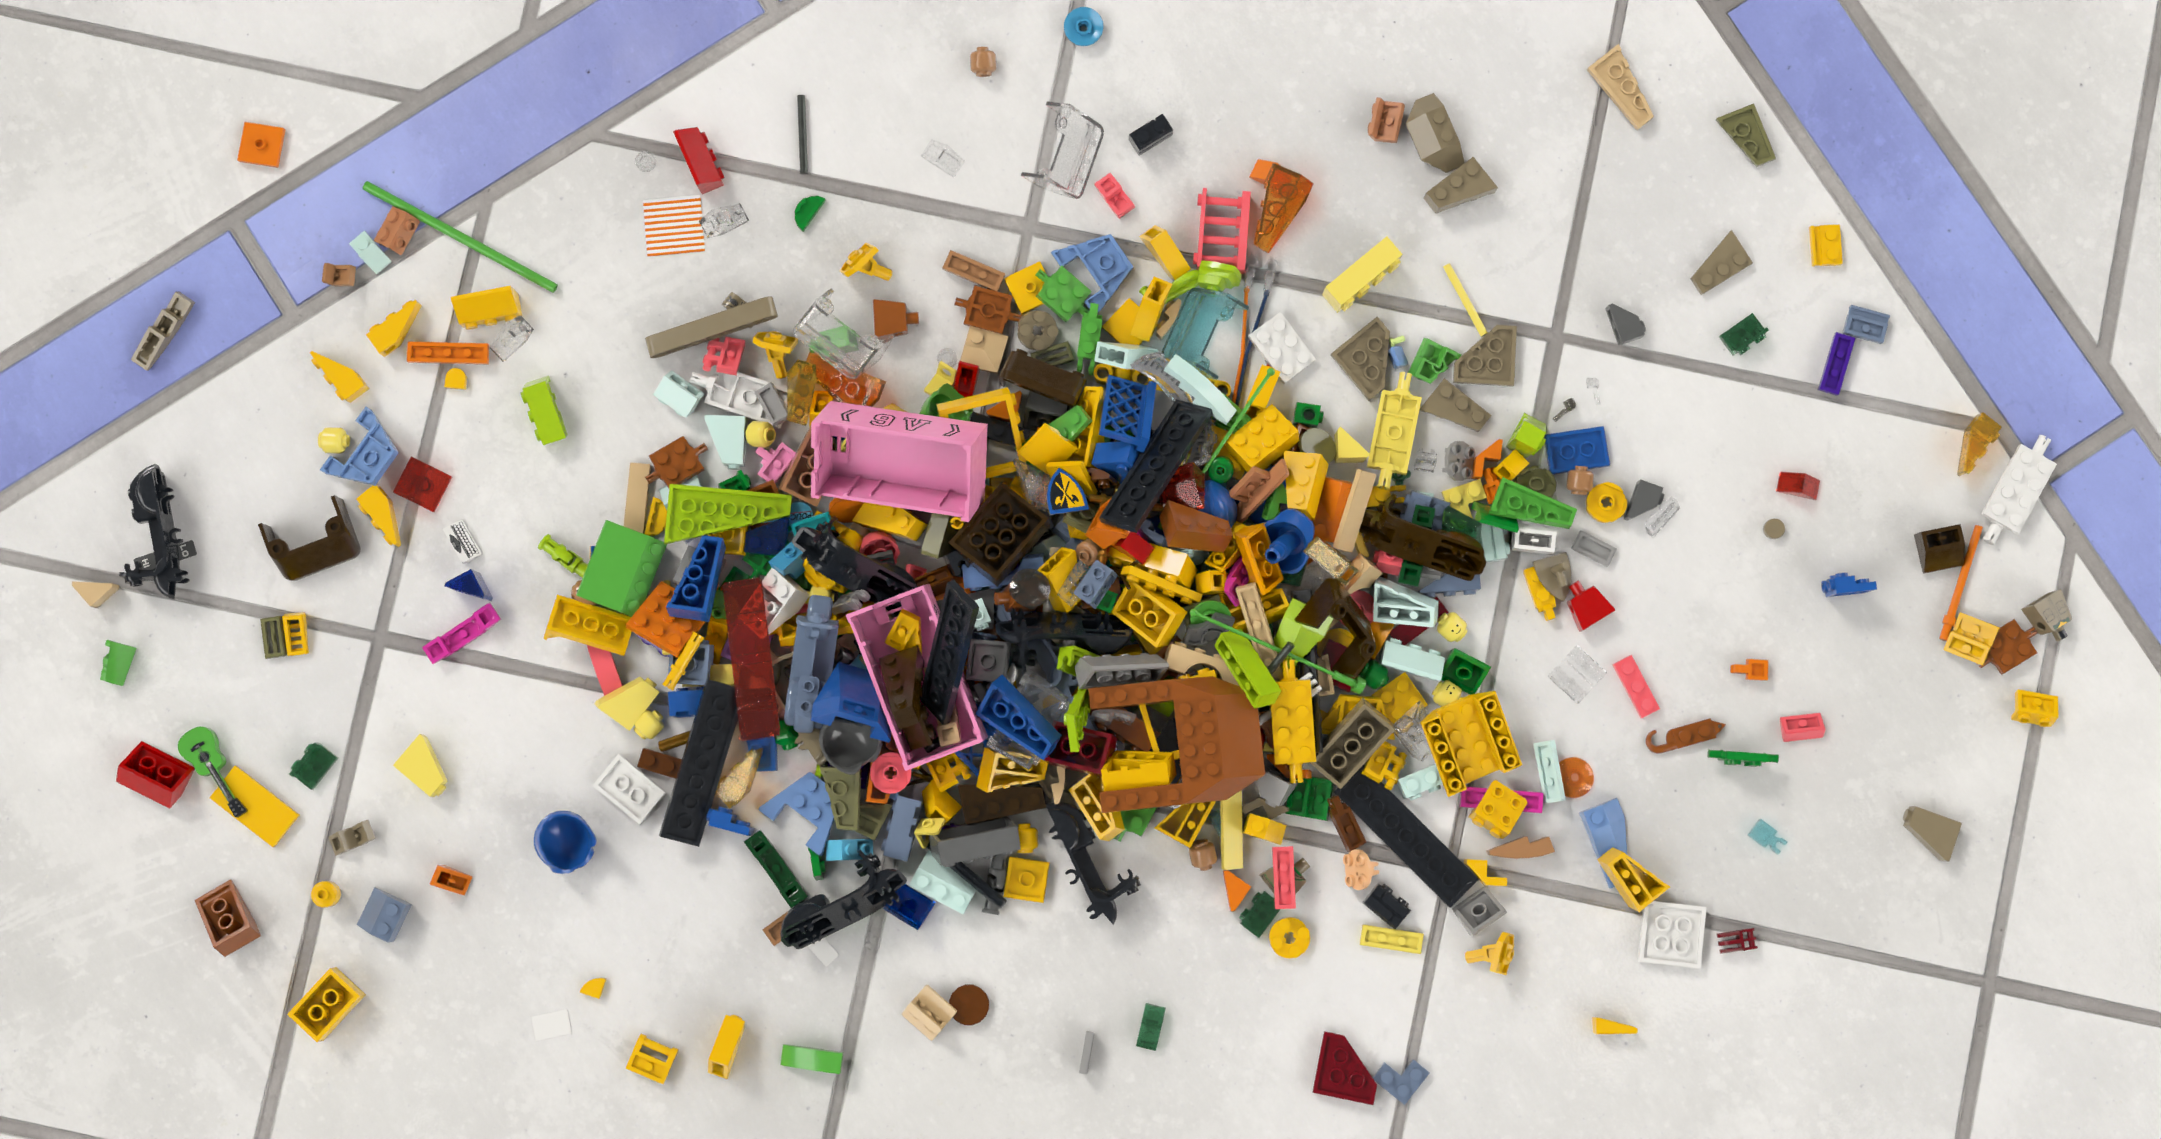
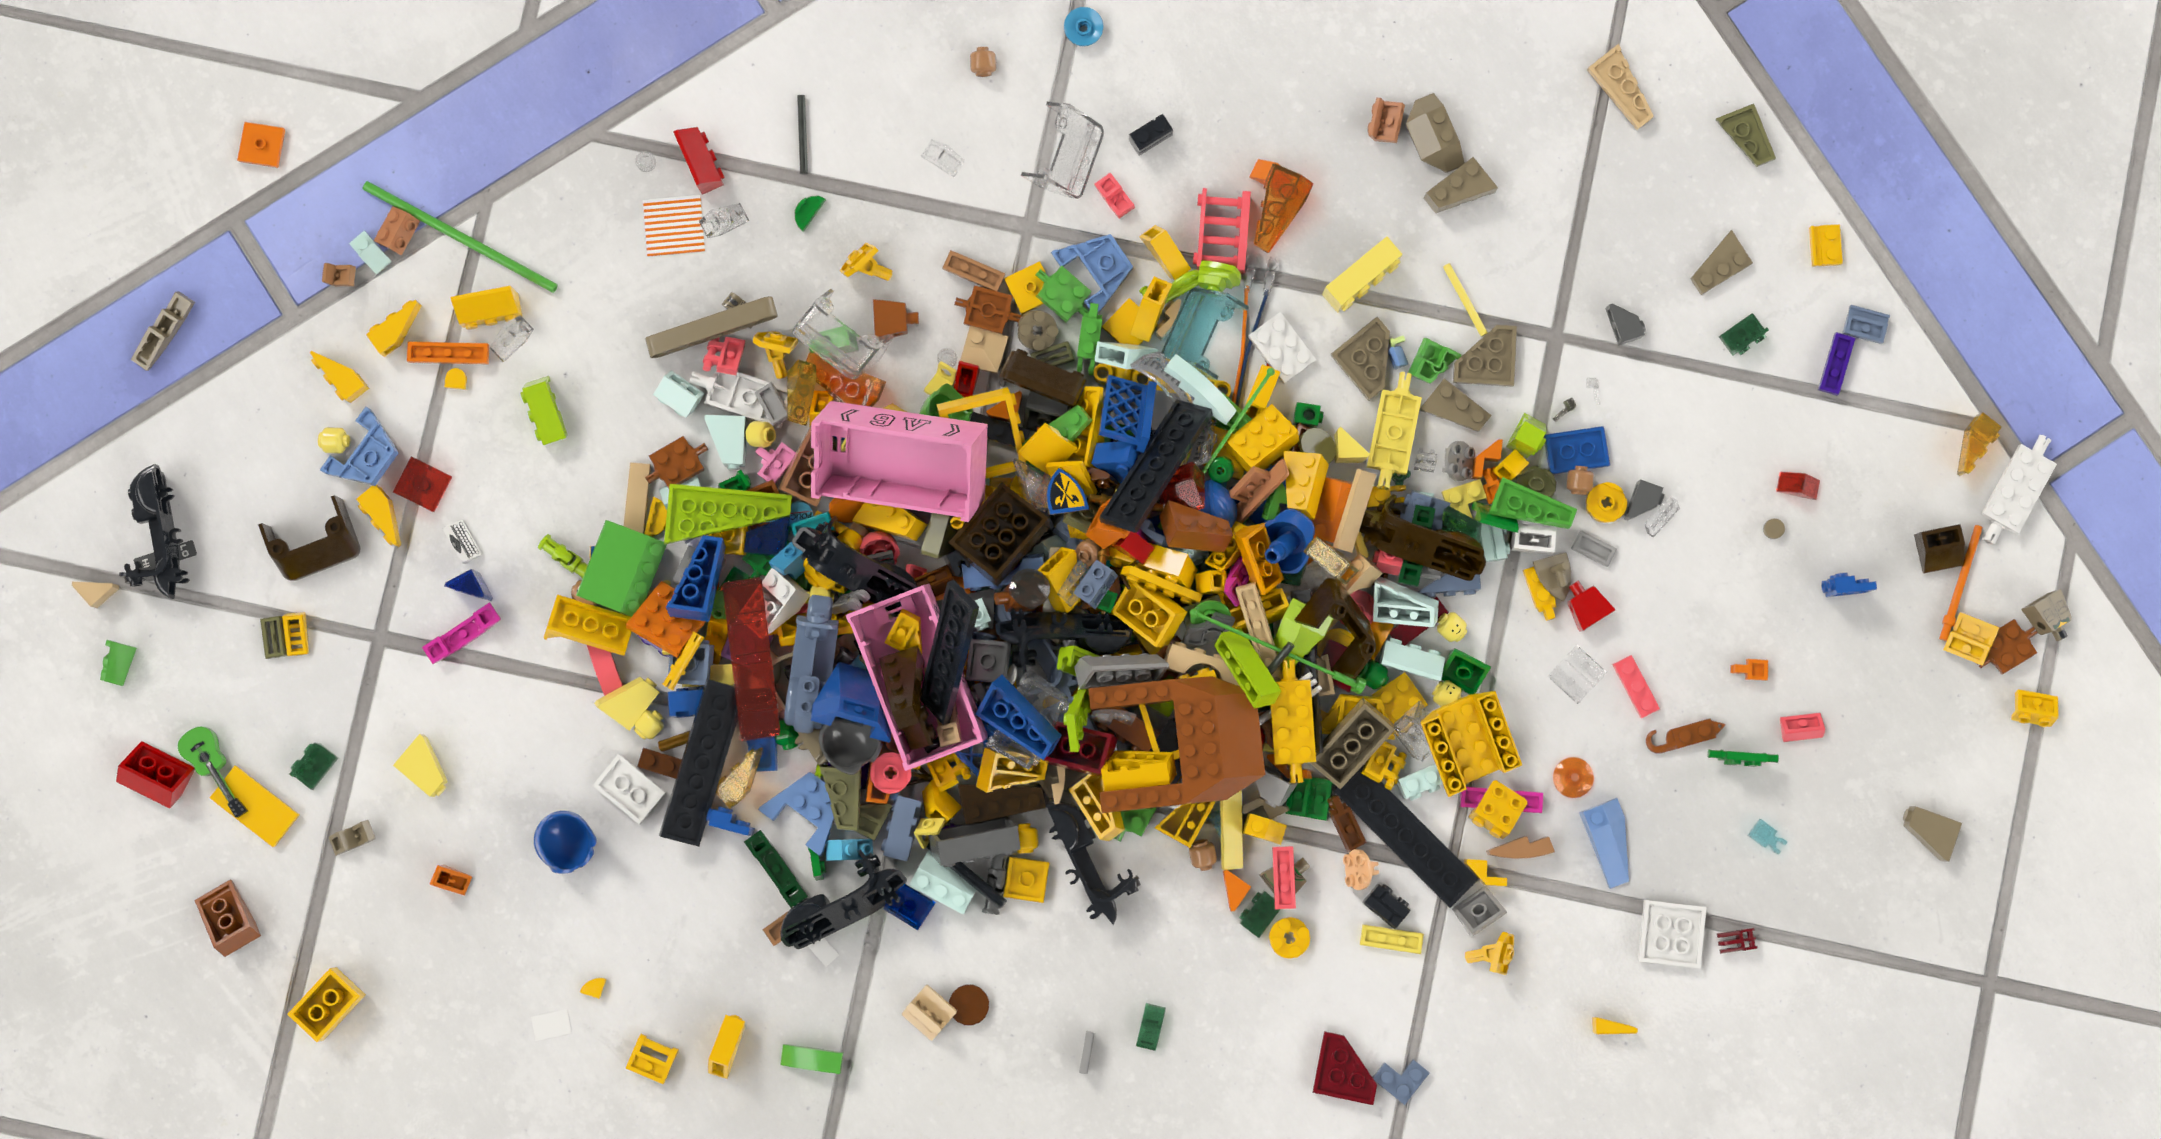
yellow head [311,881,341,908] -> none
sand blue slope [357,887,412,942] -> none
light aqua plate [1533,740,1566,804] -> none
yellow wedge [1597,847,1670,912] -> none

